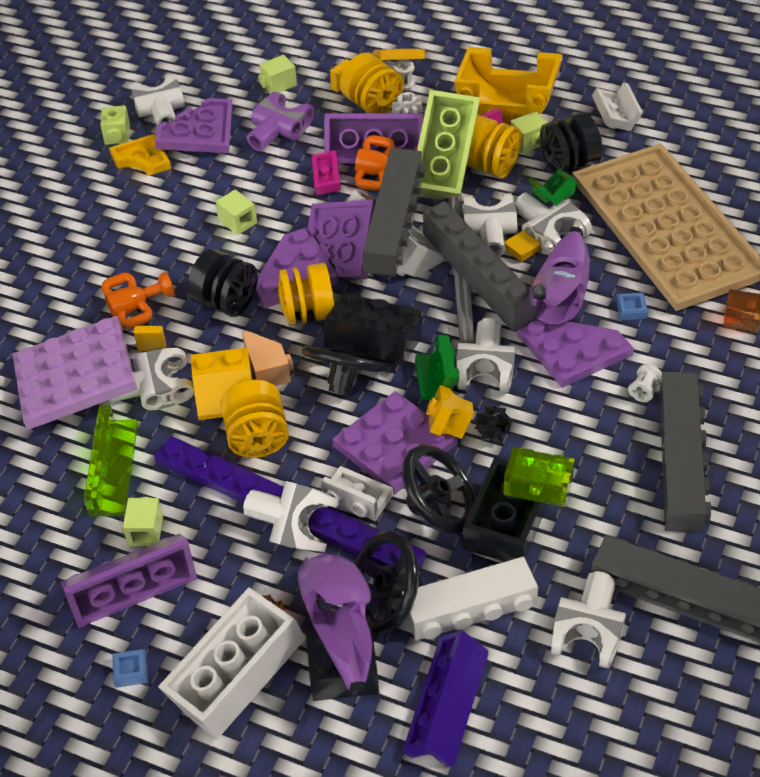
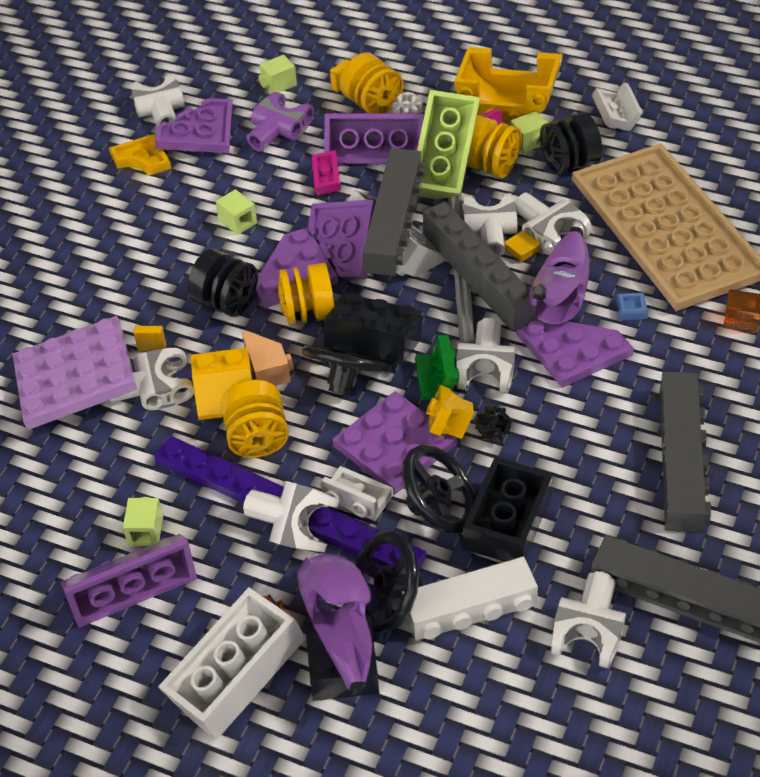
clear neon green panel [84,405,138,517] -> none
yellowish green brick [101,106,130,145] -> none
orange piece [101,272,175,329] -> none
medium blue tile [112,649,148,688] -> none
orange piece [354,135,395,191] -> none
yellow tile [372,49,425,60] -> none
white bush [393,59,415,91] -> none
dark purple panel [402,630,489,767] -> none
clear neon green brick [504,447,575,507] -> none
green bracket [528,168,578,206] -> none
white bush [628,364,662,402] -> none

